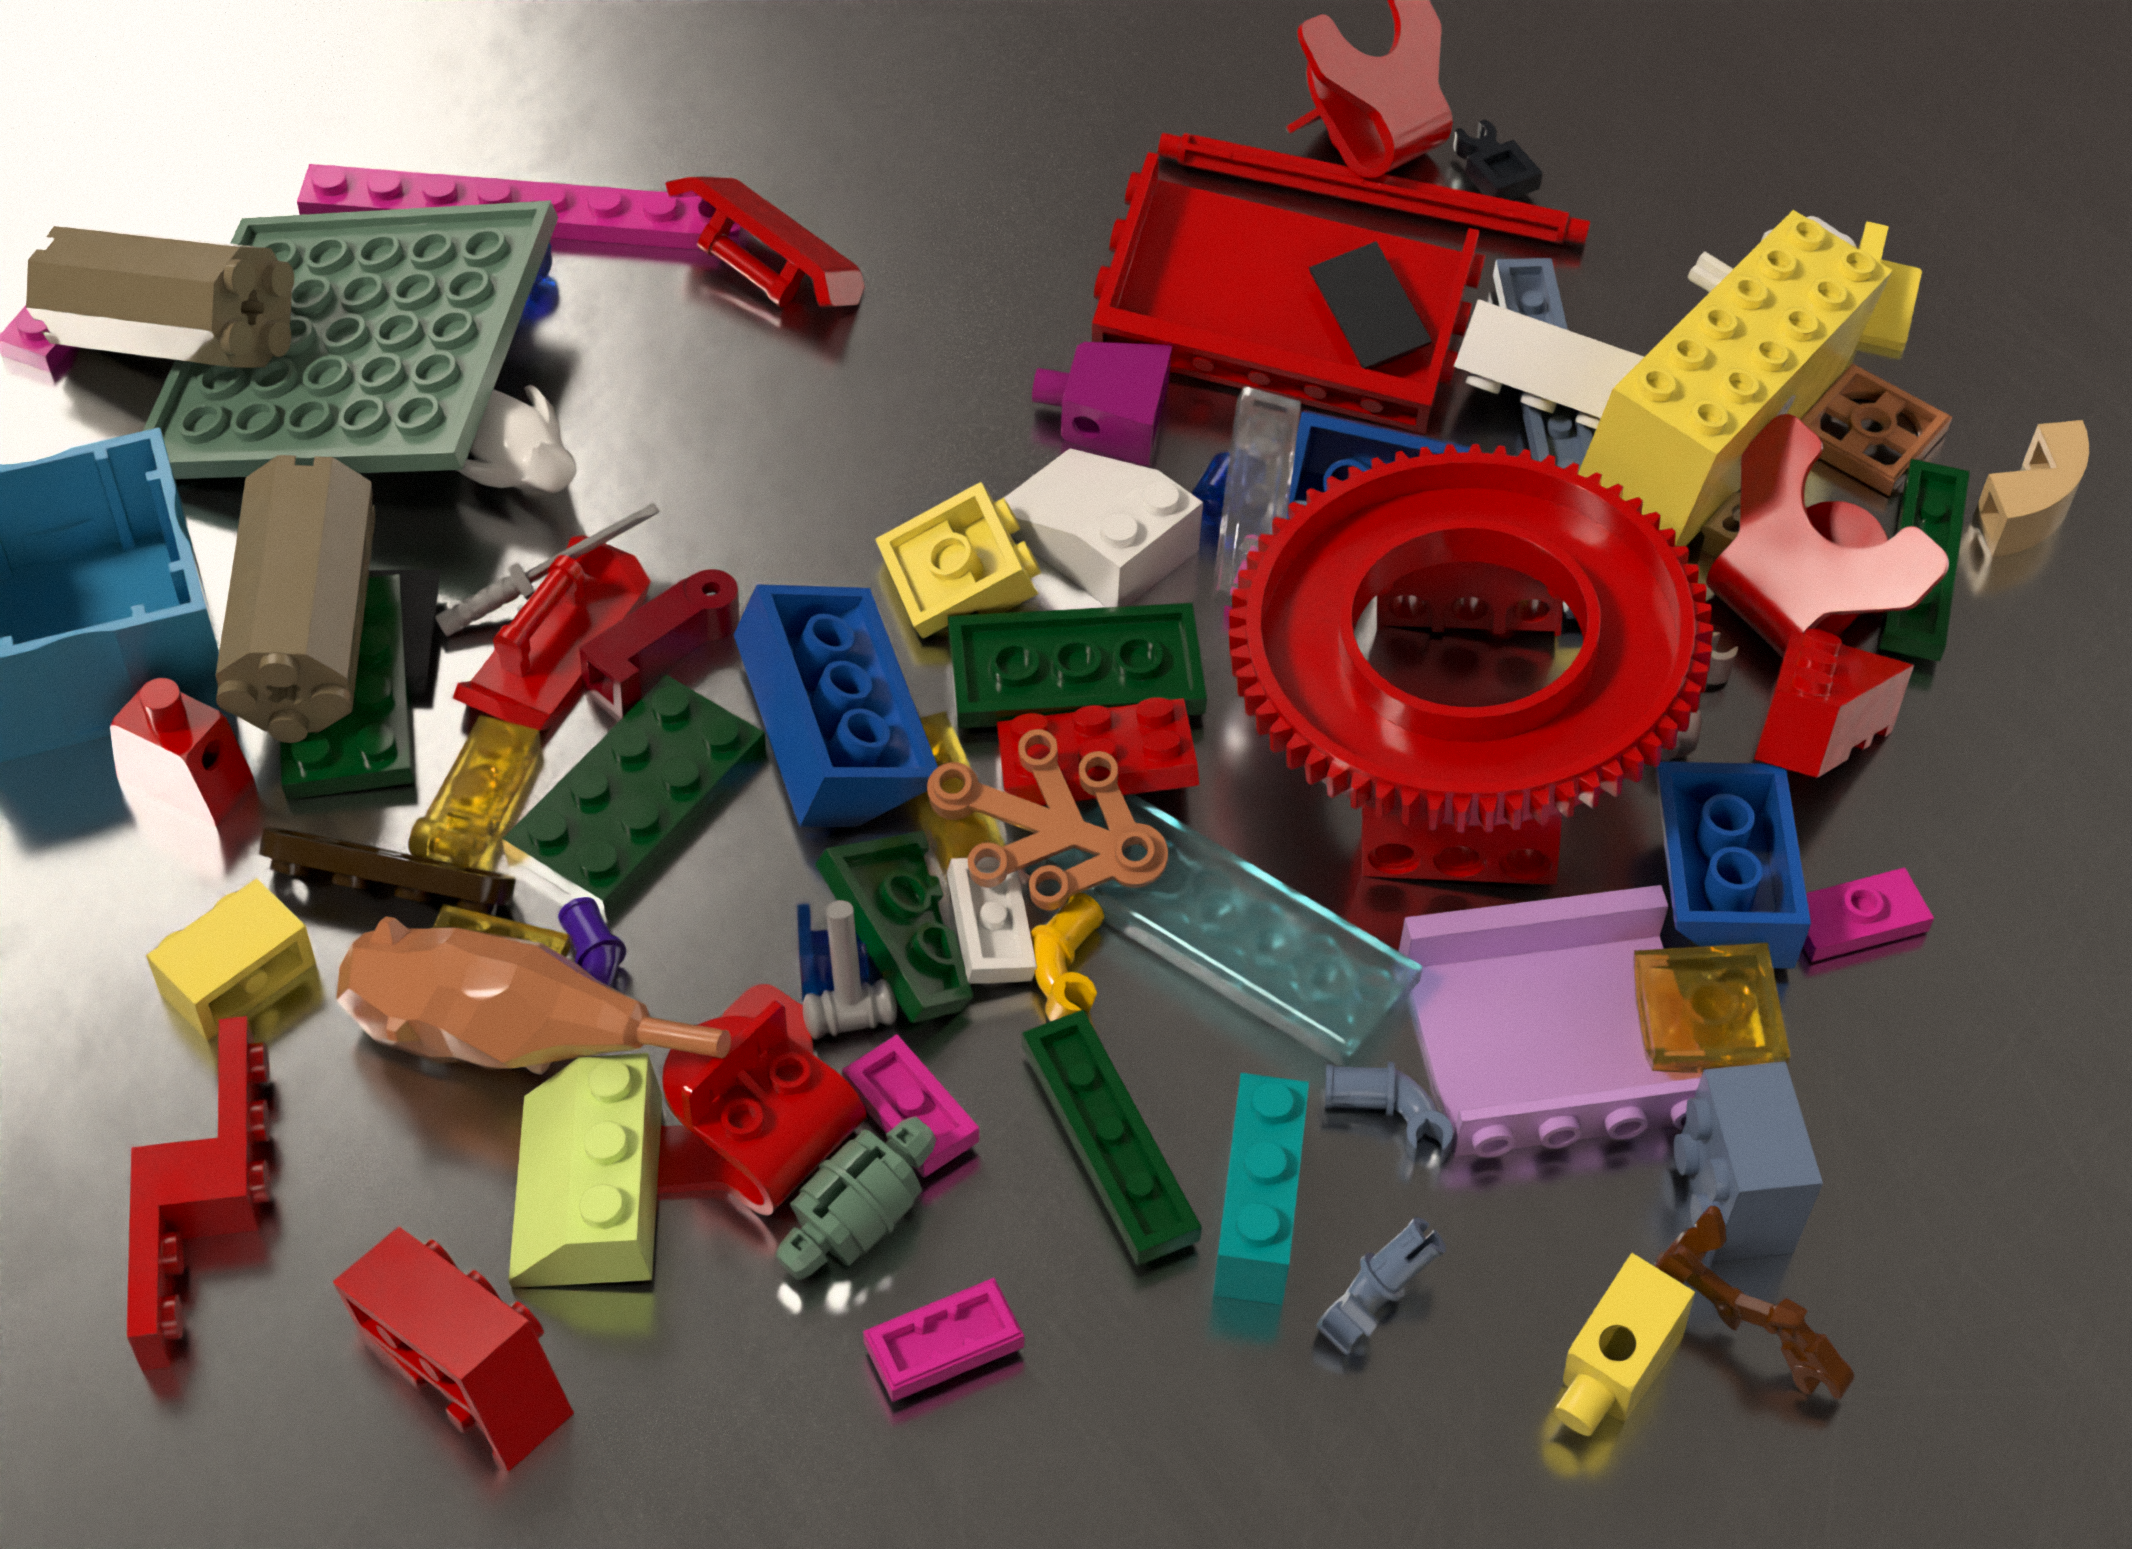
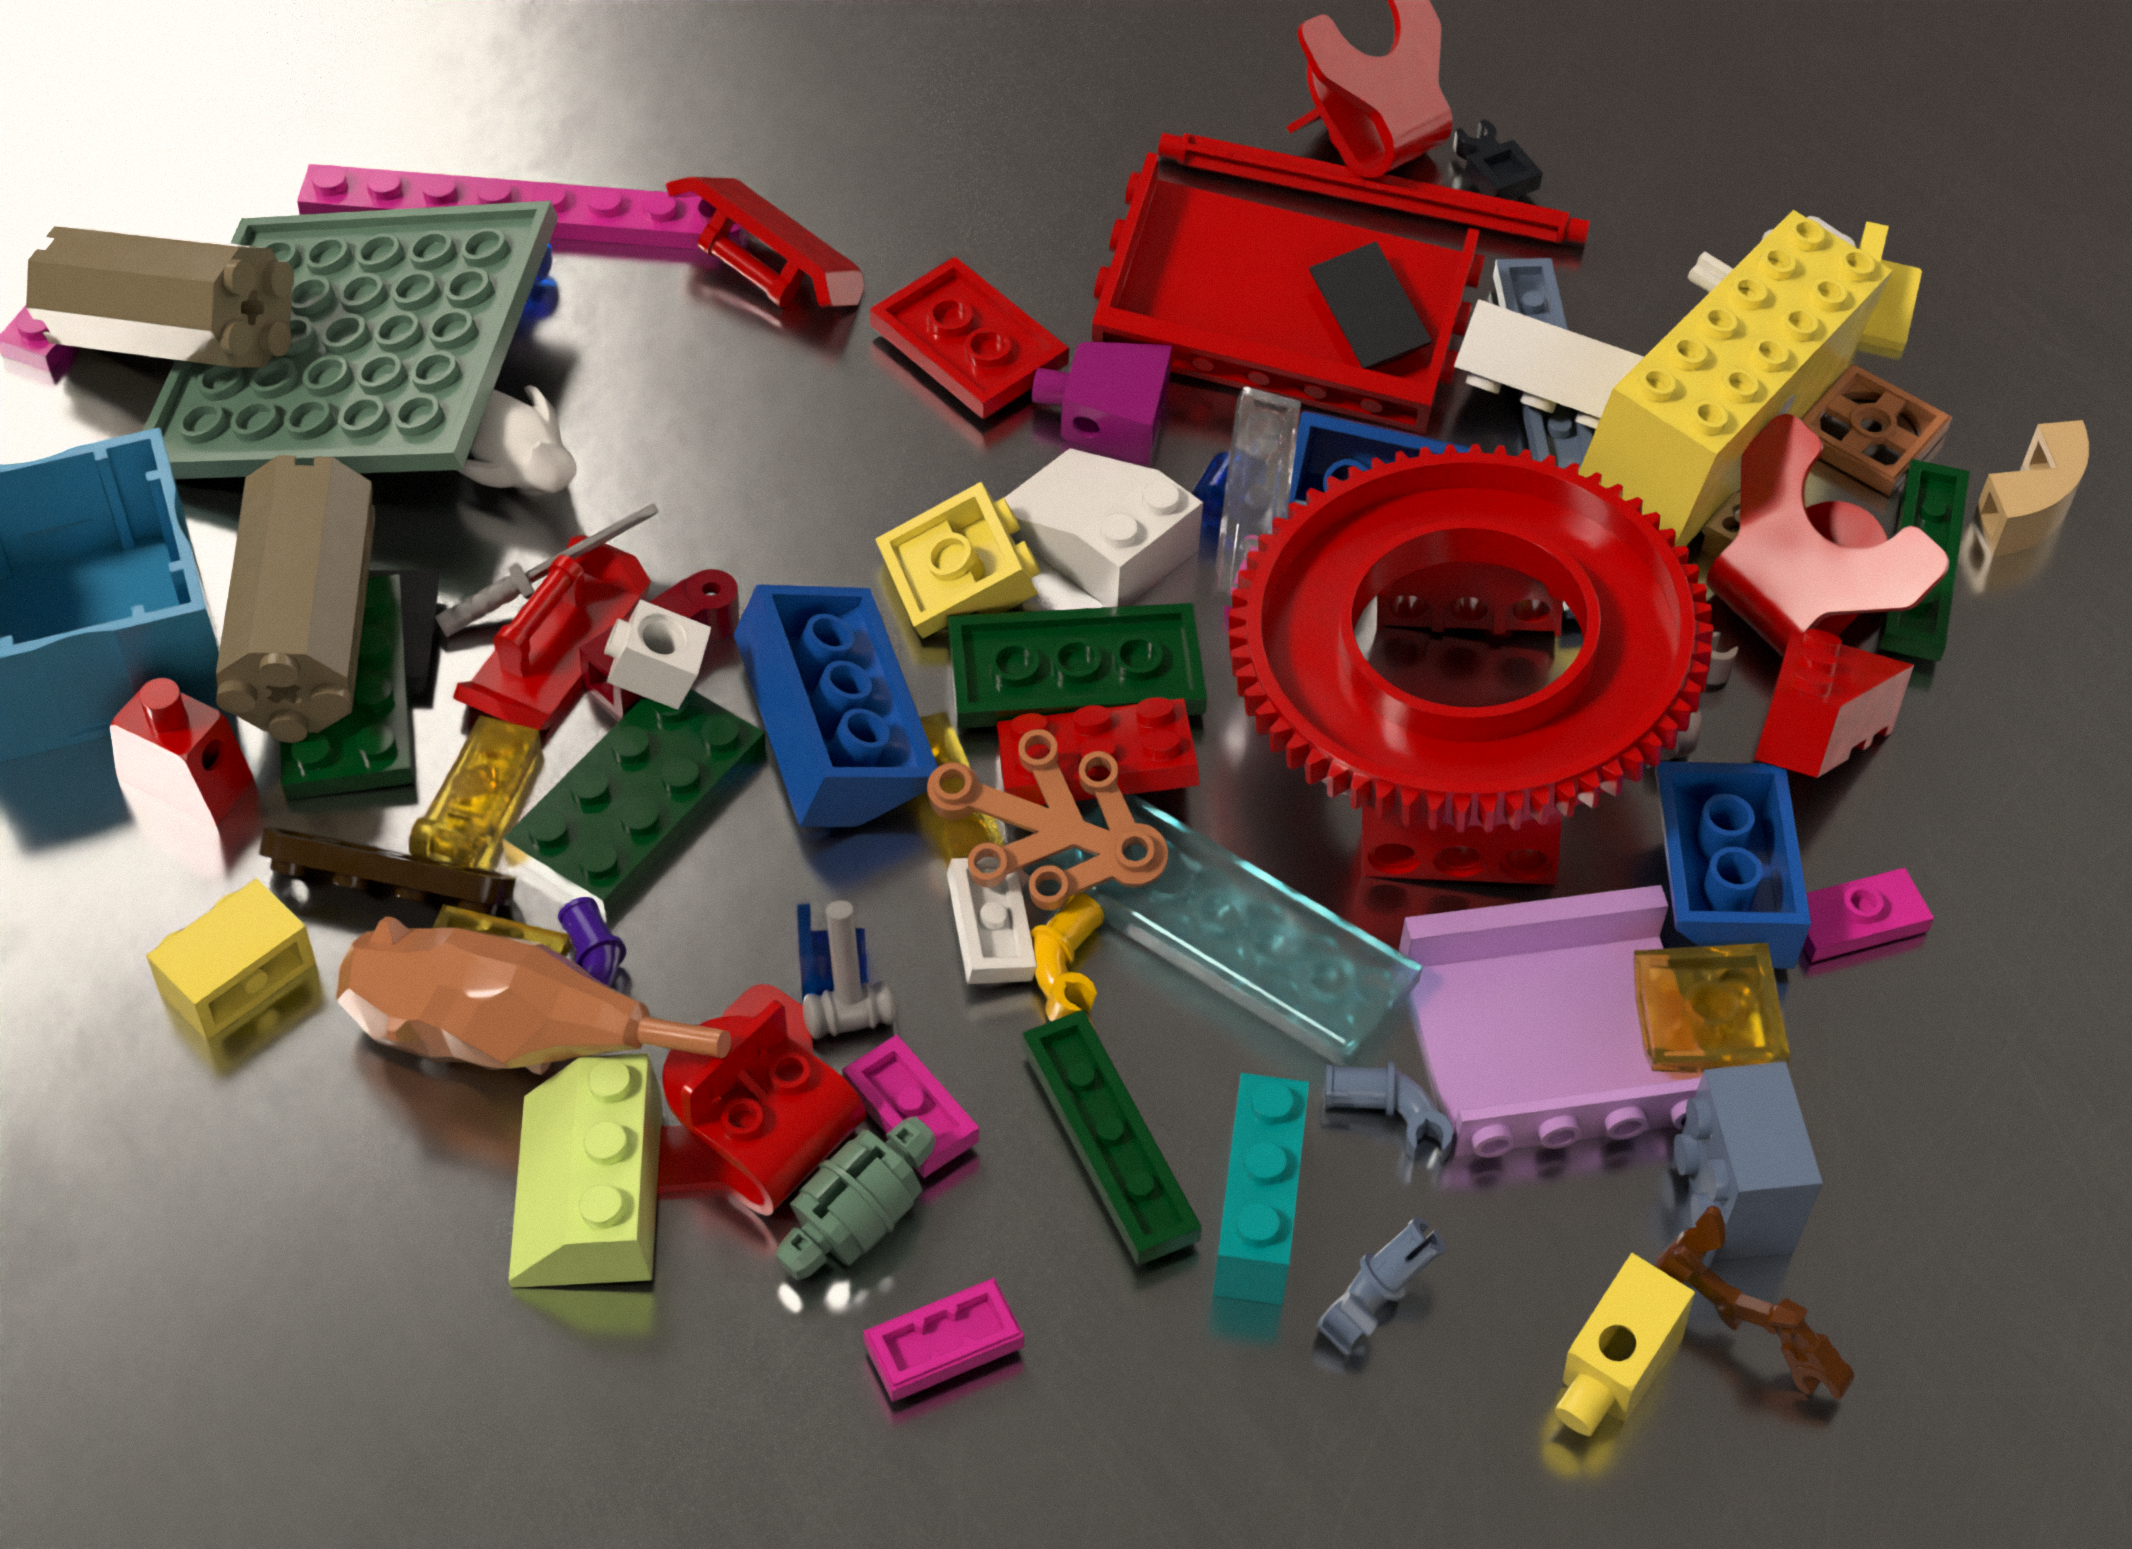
red bracket [127,1016,270,1371] -> none
red wedge [332,1226,574,1472] -> none
dark green wing [815,831,973,1023] -> none
none -> white brick [604,599,711,710]
none -> red plate [869,256,1069,419]

